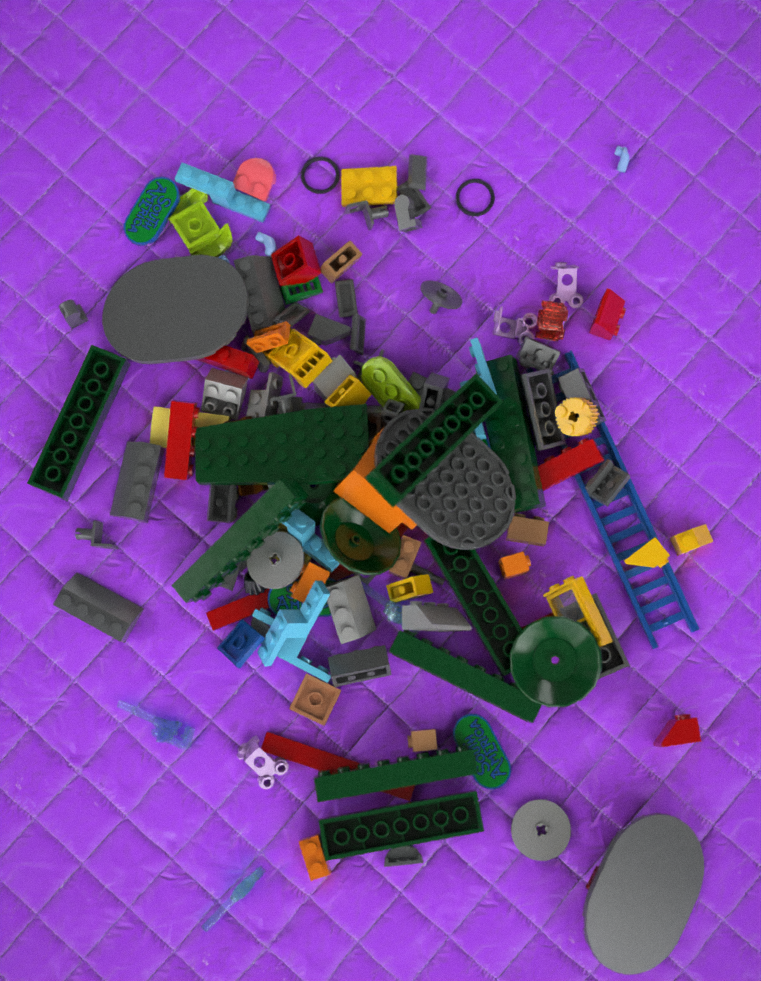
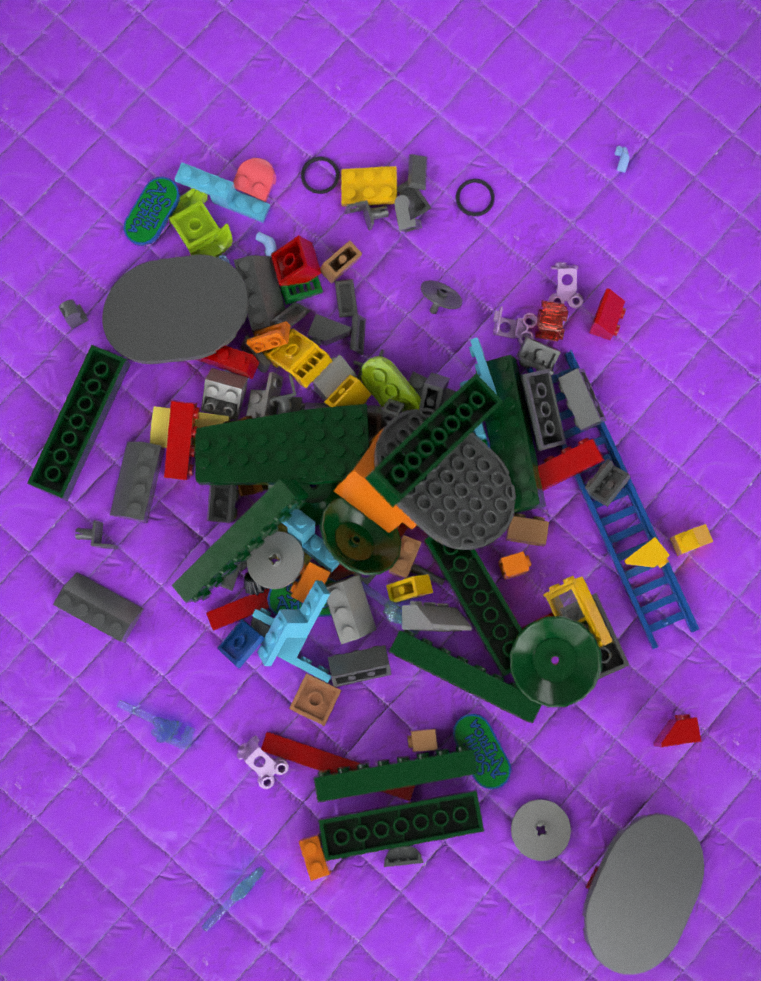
yellow brick [555,397,599,436] -> none

